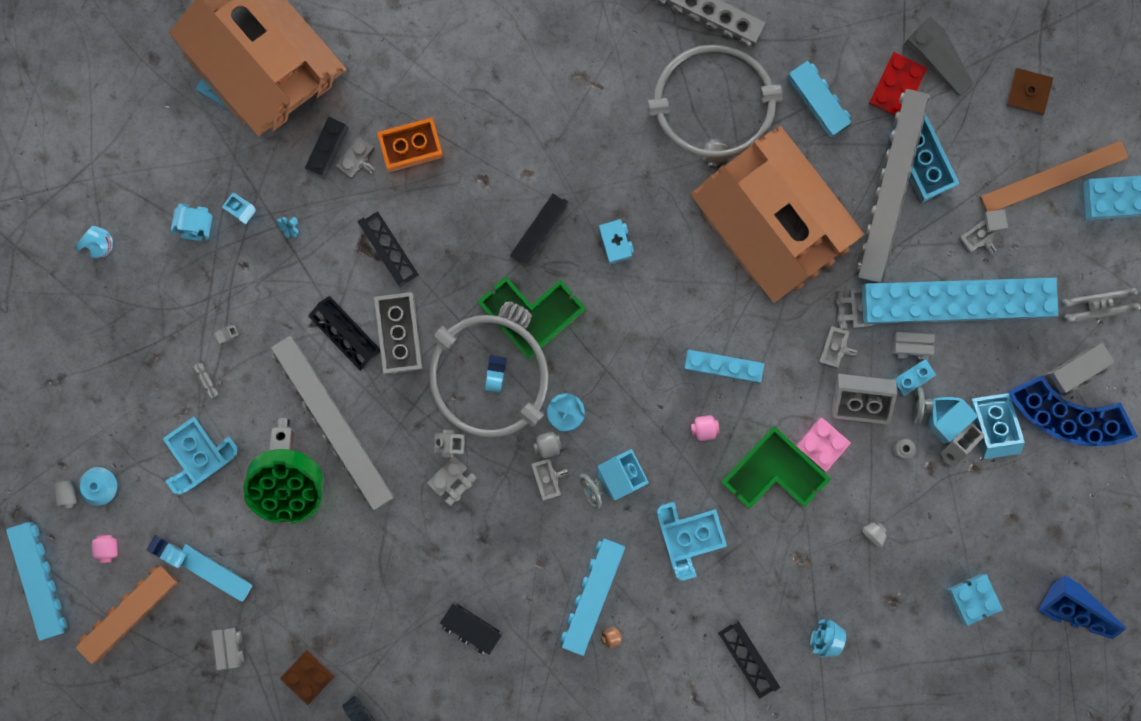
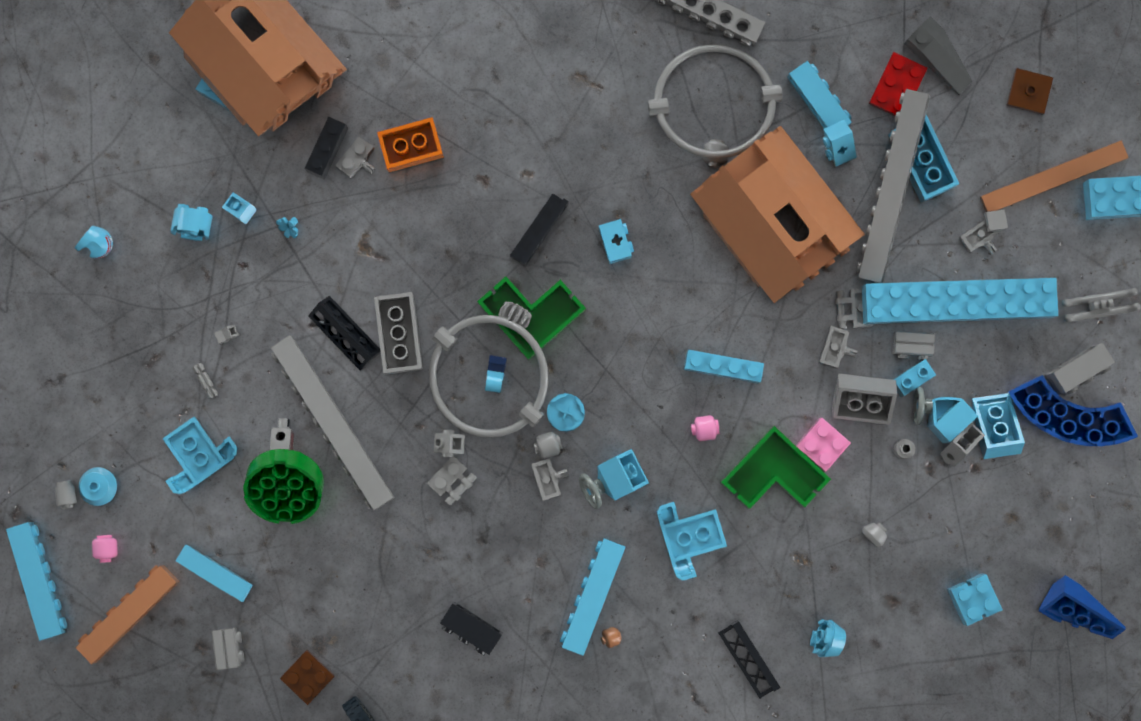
leg [146,535,187,568] -> none
black fence [357,211,419,287] -> none
none -> medium azure brick [822,120,857,167]

